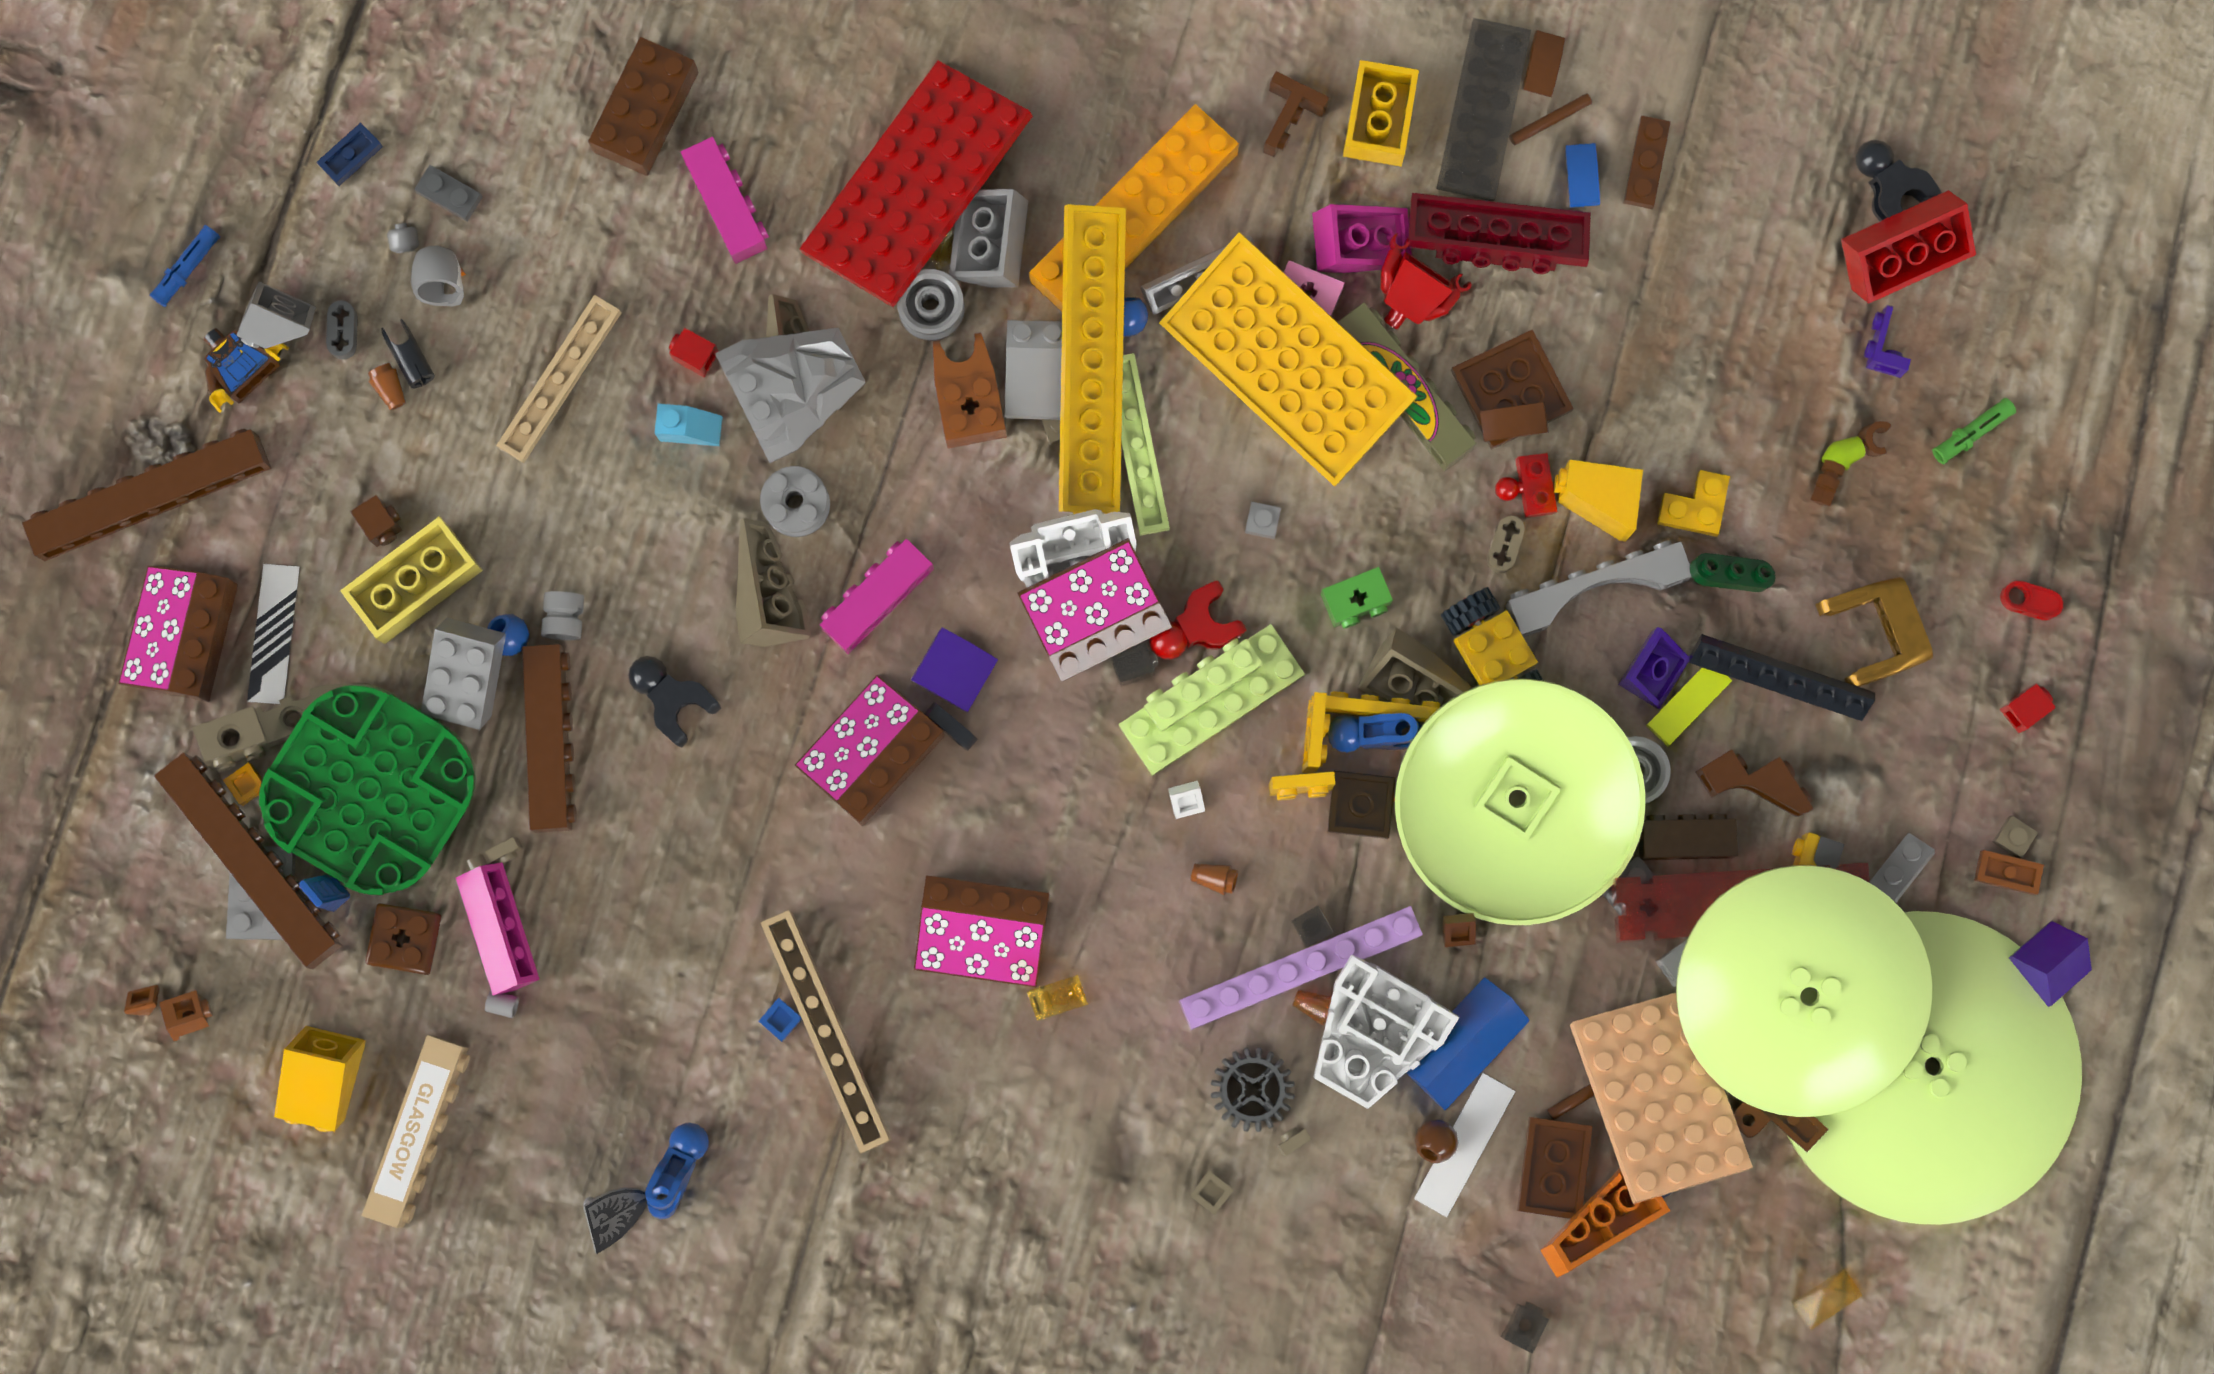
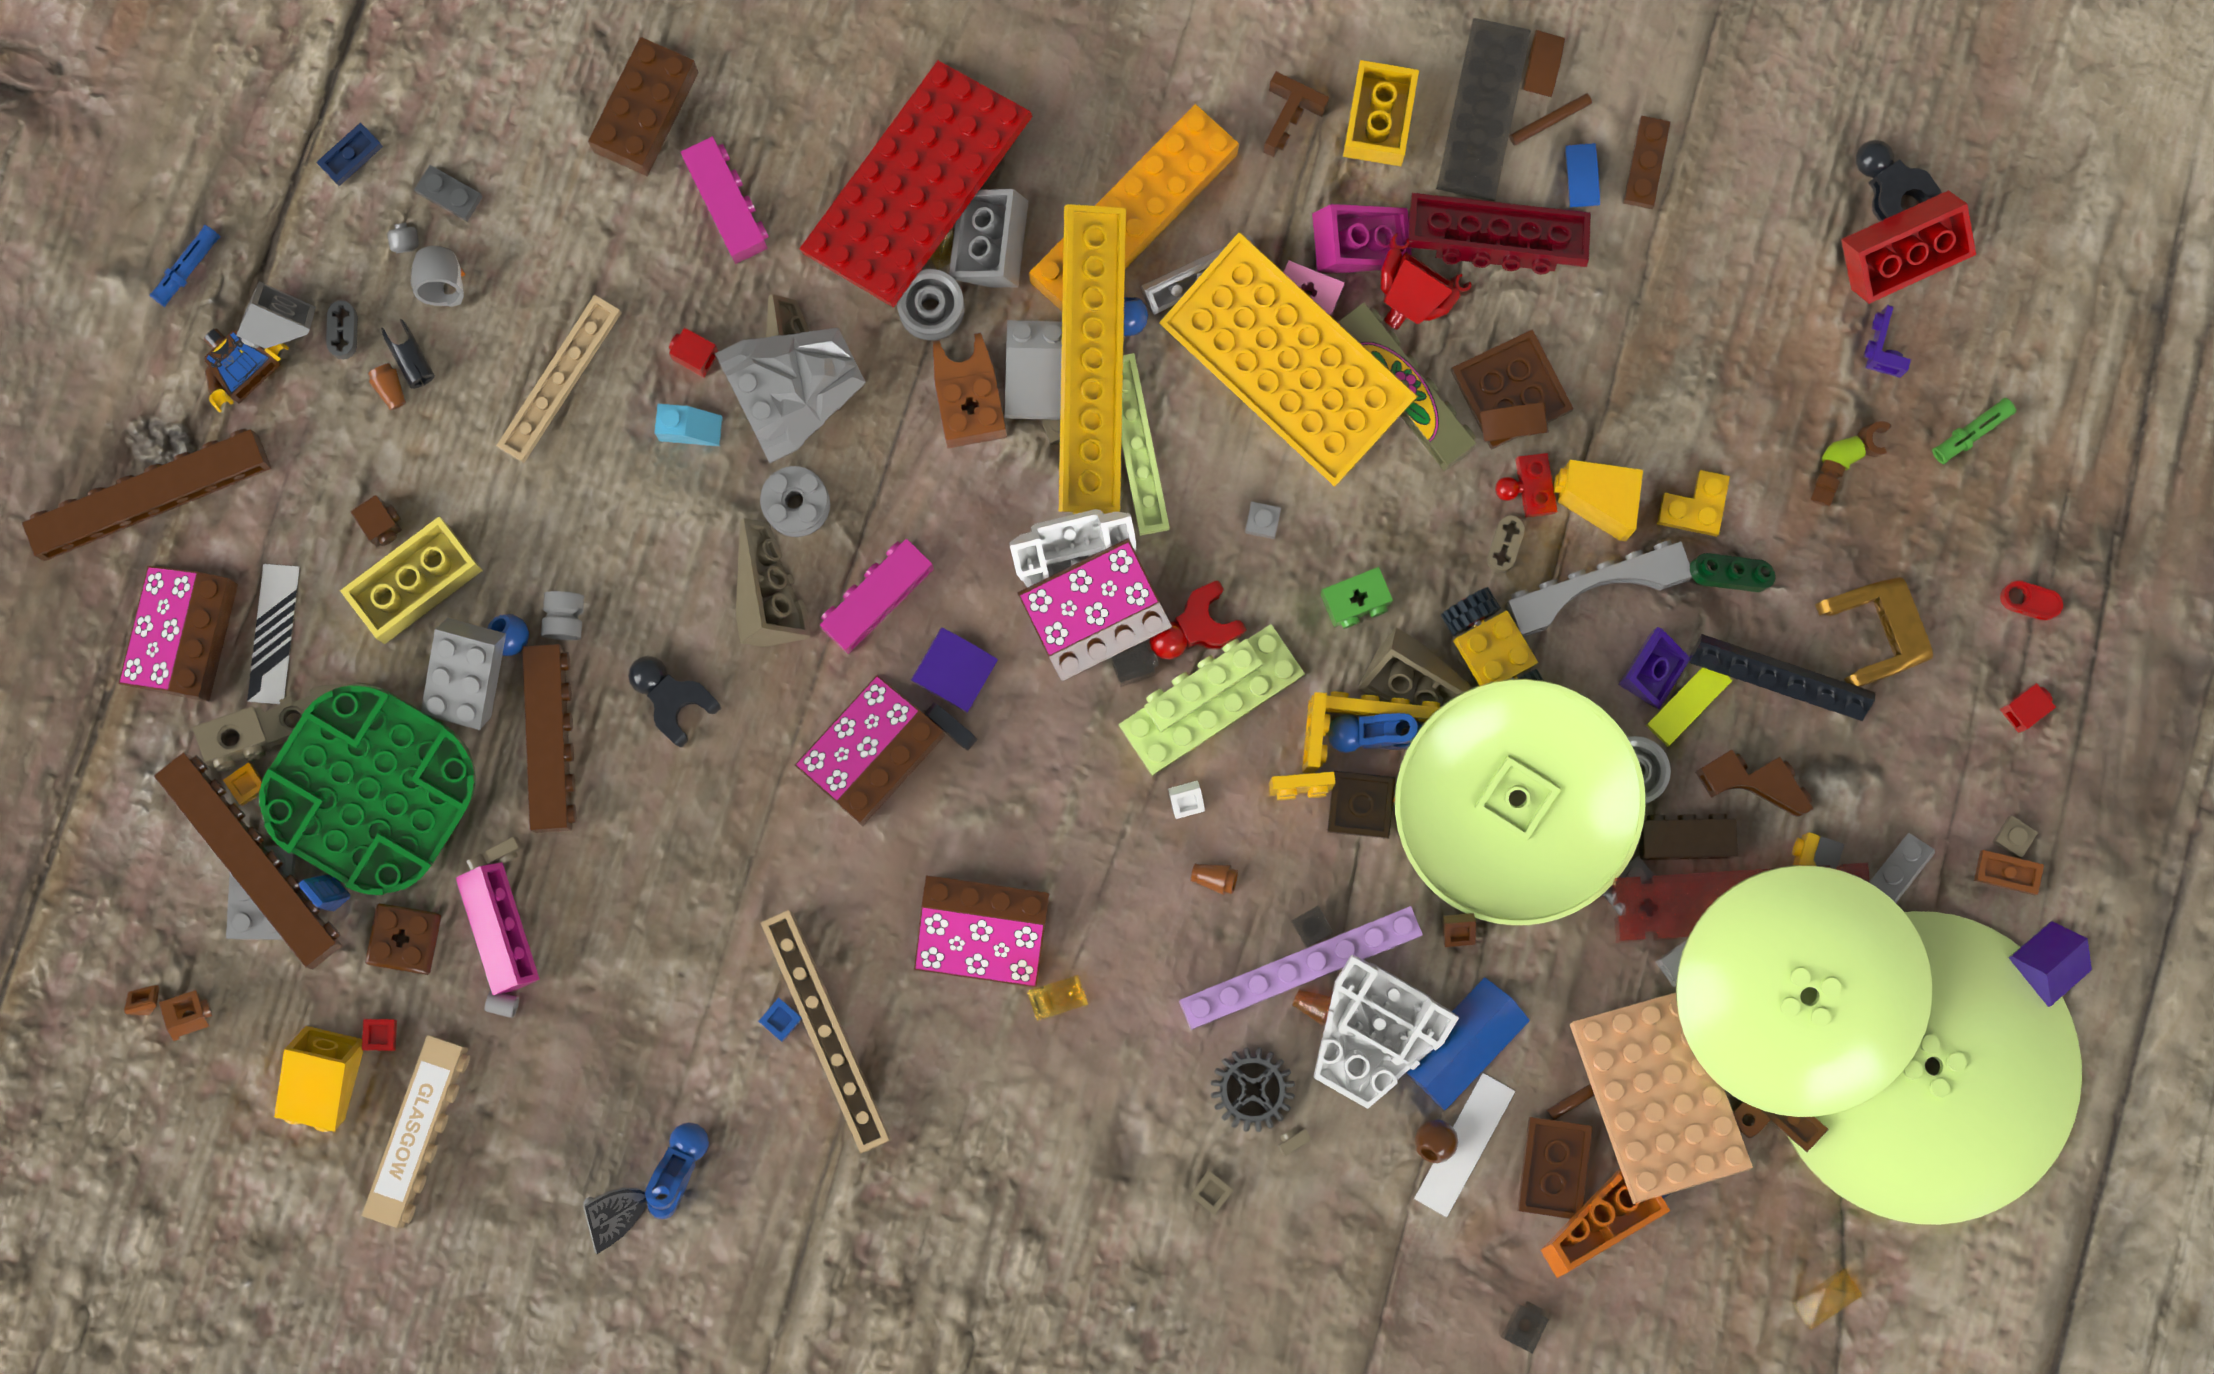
none -> red plate [362,1019,397,1051]

